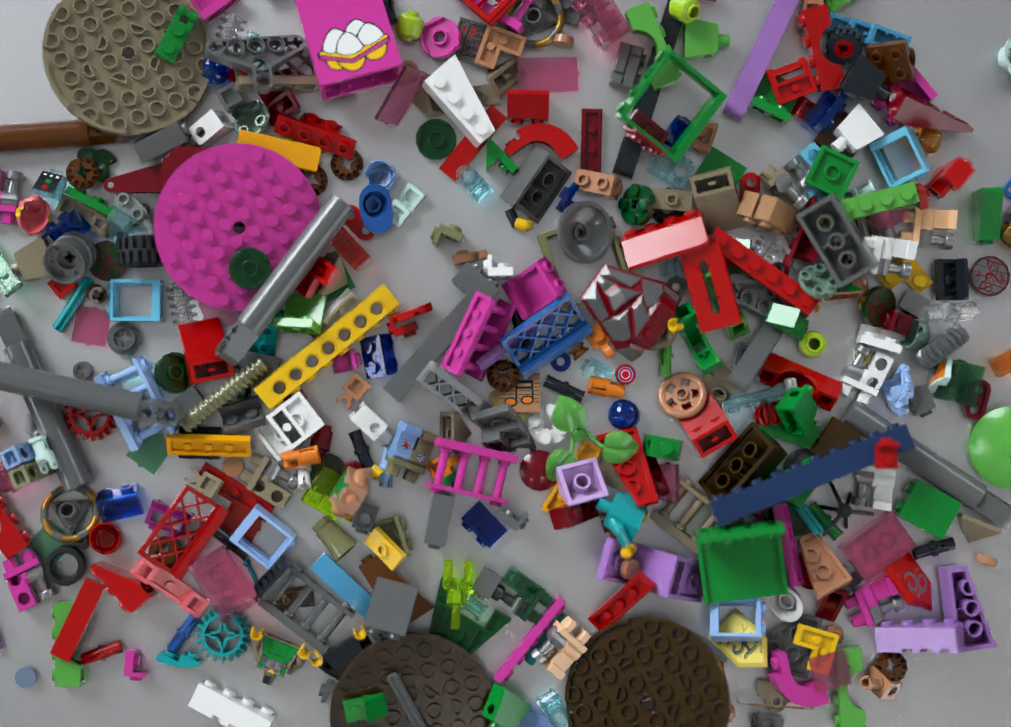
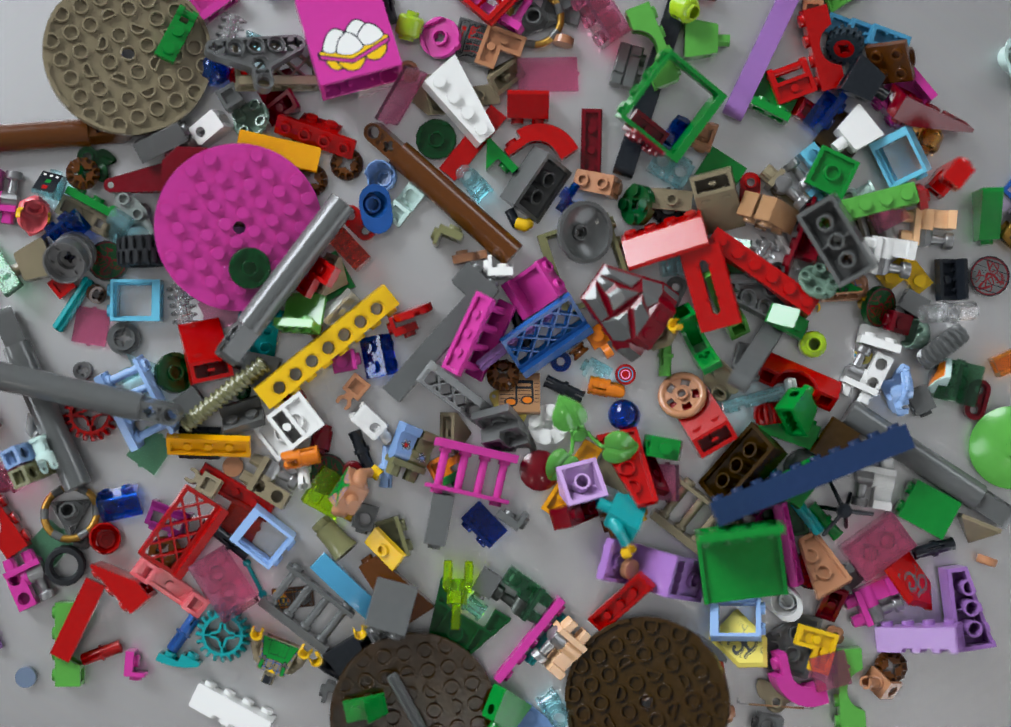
black slope [253,556,292,602] -> none
red bracket [874,438,900,469] -> none
none -> reddish brown piece [363,122,523,263]

